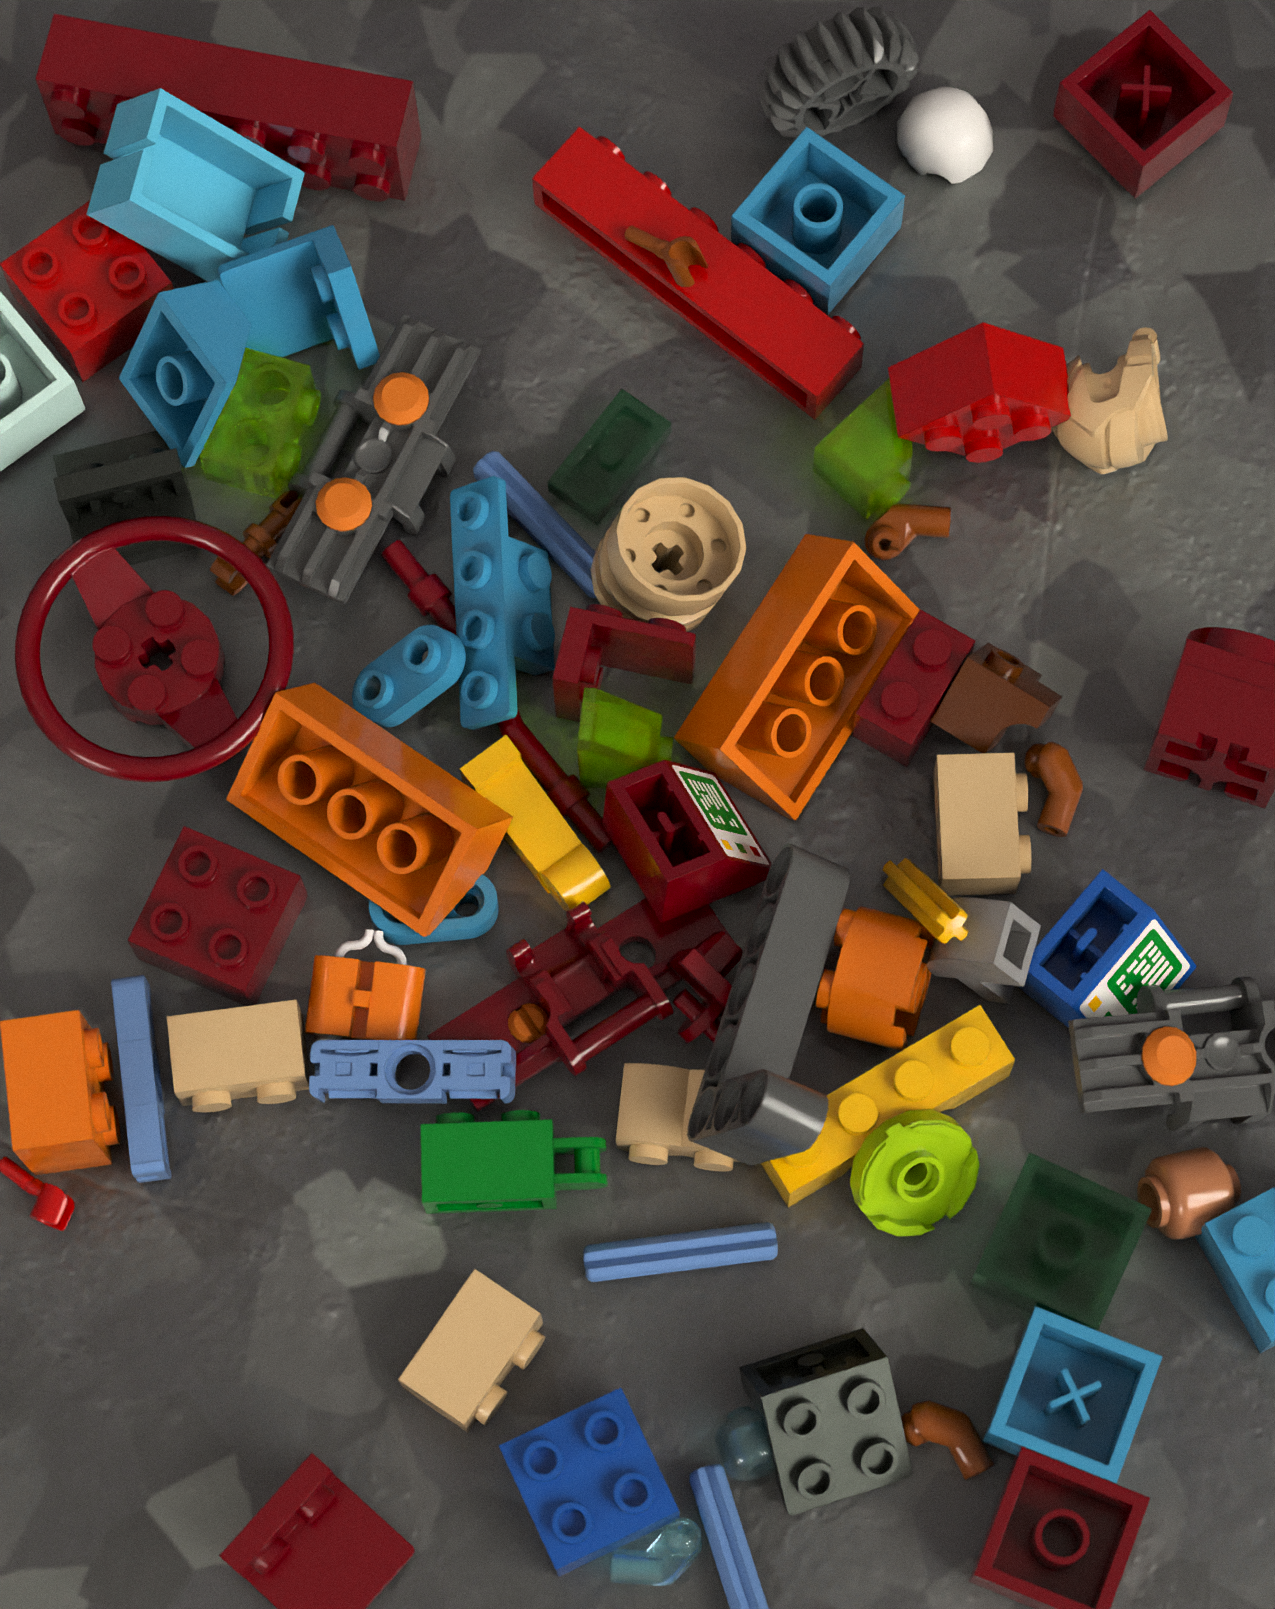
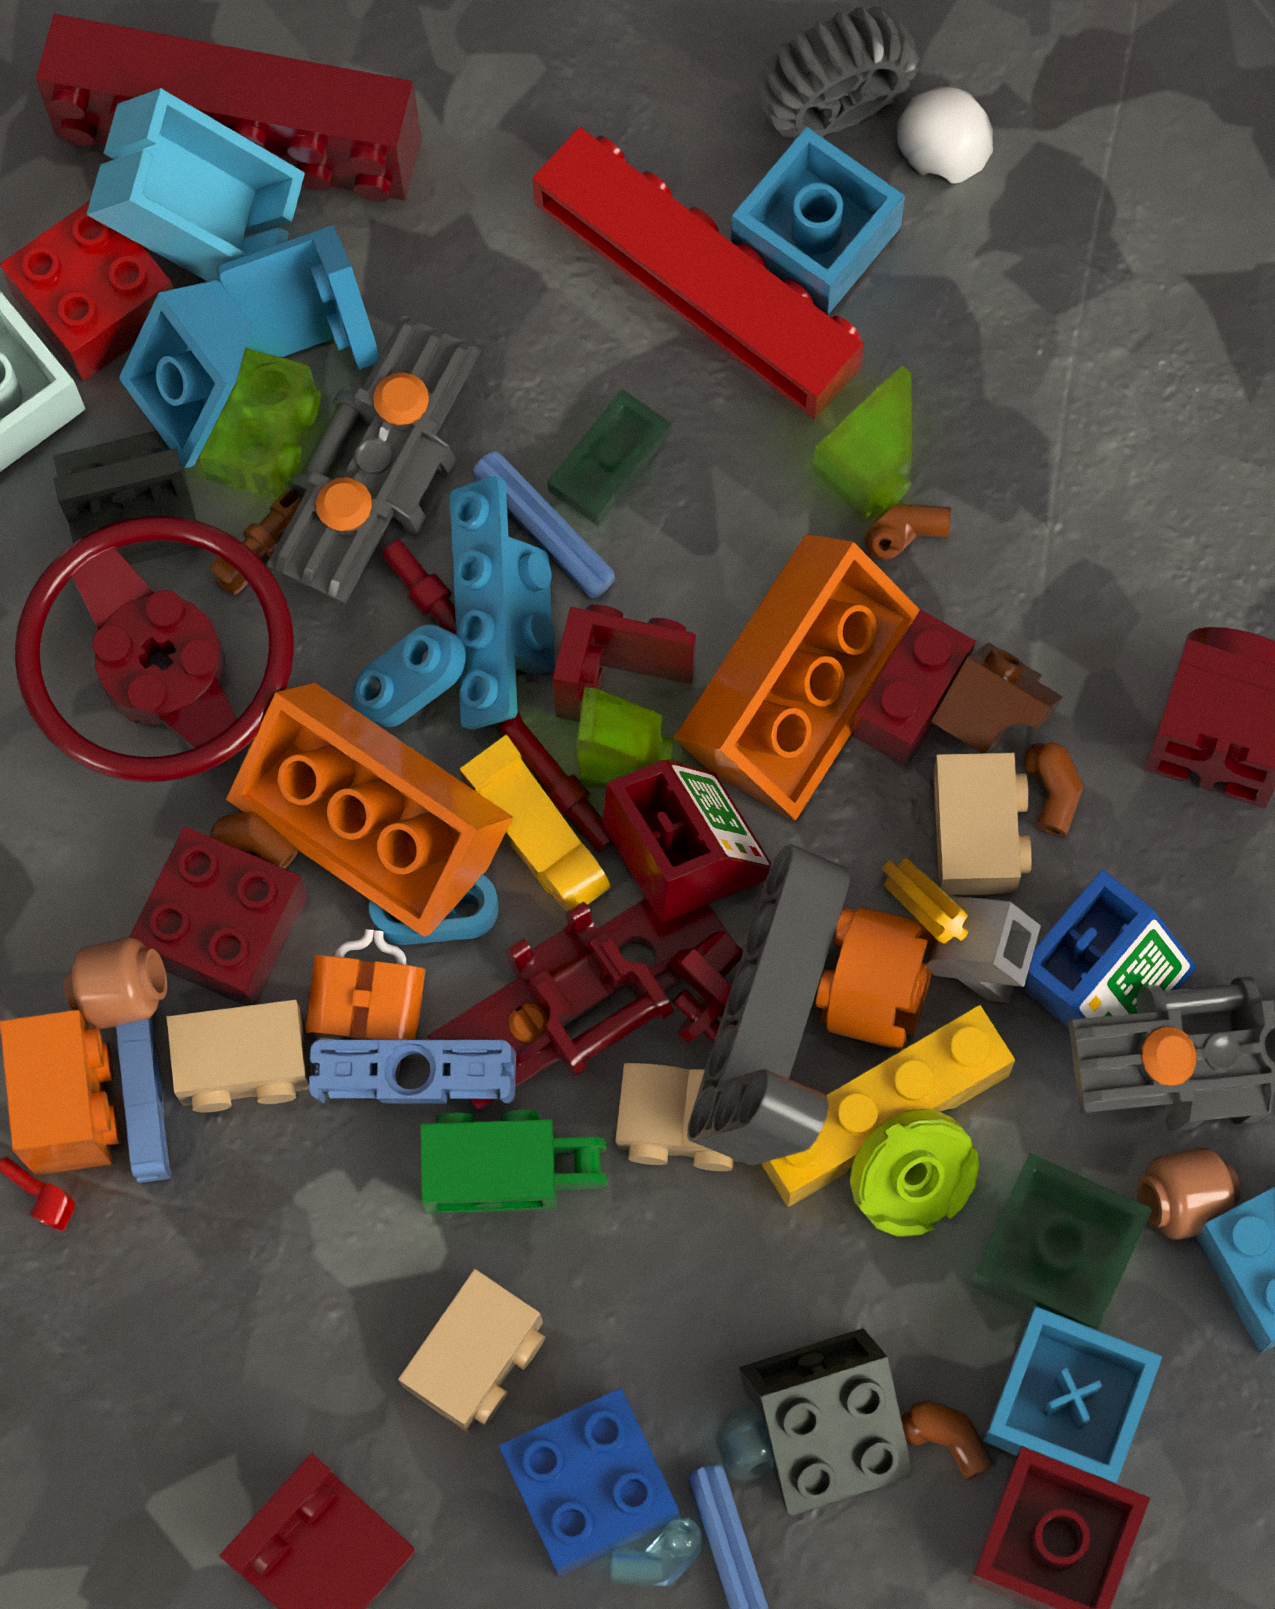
medium blue axle [583,1222,778,1282] -> none
tan wheel [590,477,746,632] -> none
dark orange hand [625,225,709,287] -> none
red brick [888,322,1071,463] -> none
tan helmet [1052,328,1168,474] -> none
dark red brick [1053,10,1234,199] -> none
none -> nougat head [64,938,167,1029]
none -> dark orange arm [210,812,298,869]

